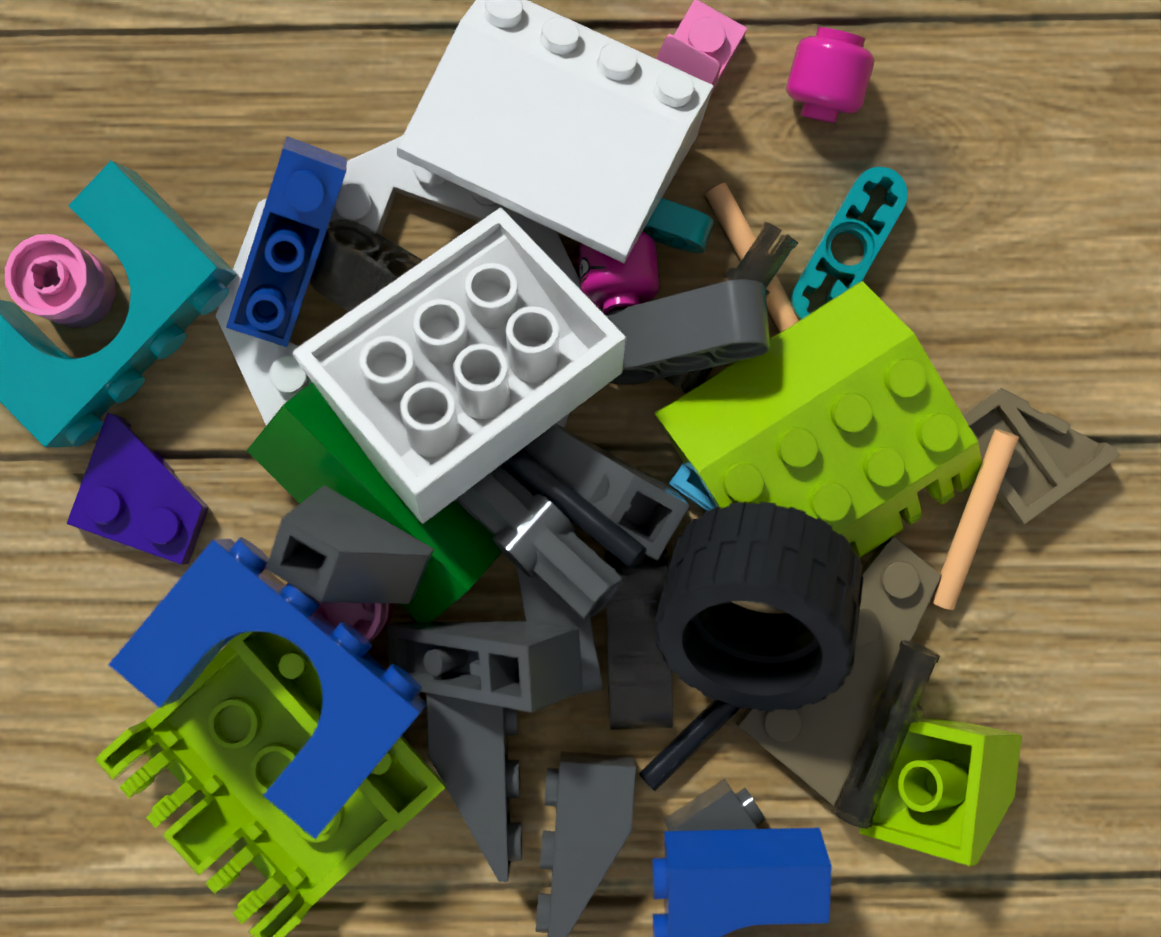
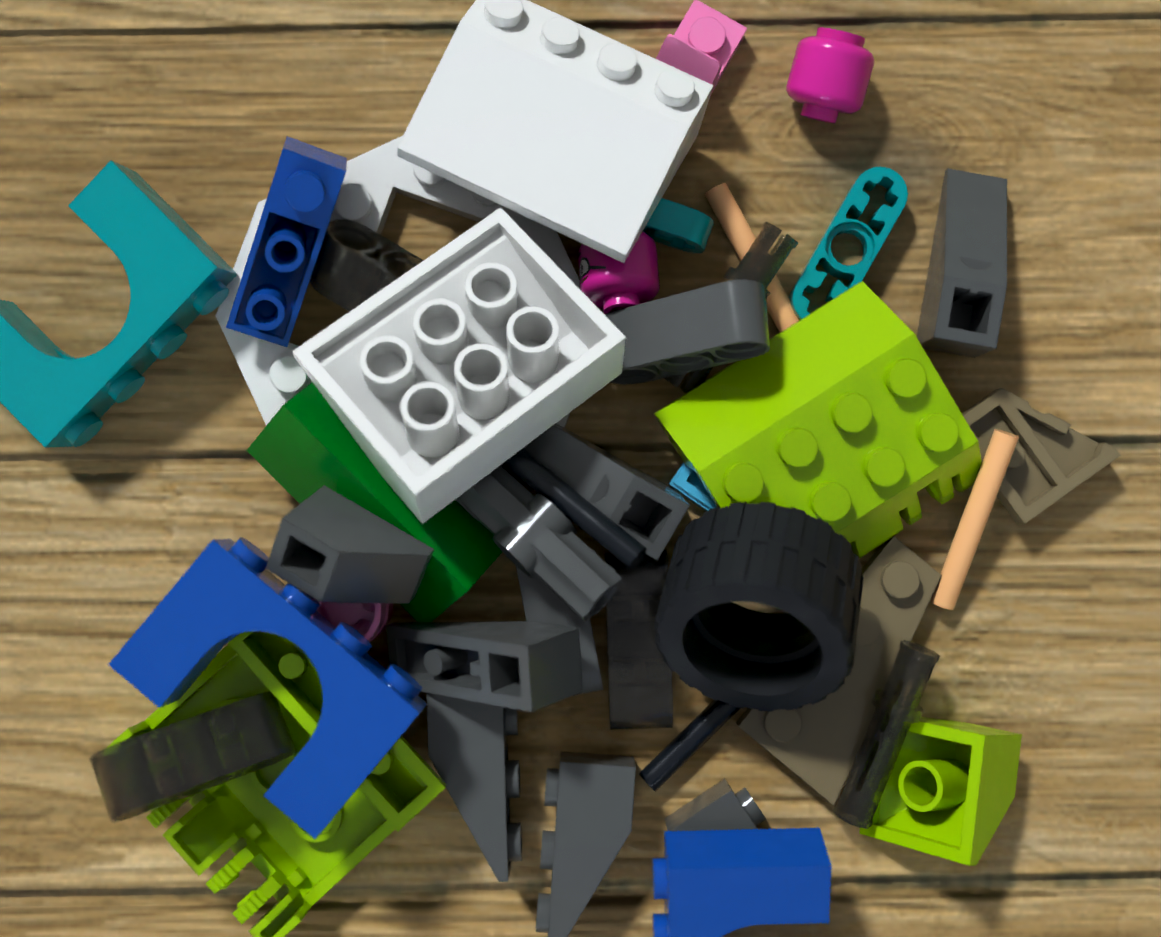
bright pink wheel [5,234,116,328] -> none
dark purple wing [66,413,209,565] -> none
none -> clear smoke beam [90,691,296,823]
none -> dark grey slope [917,168,1007,358]

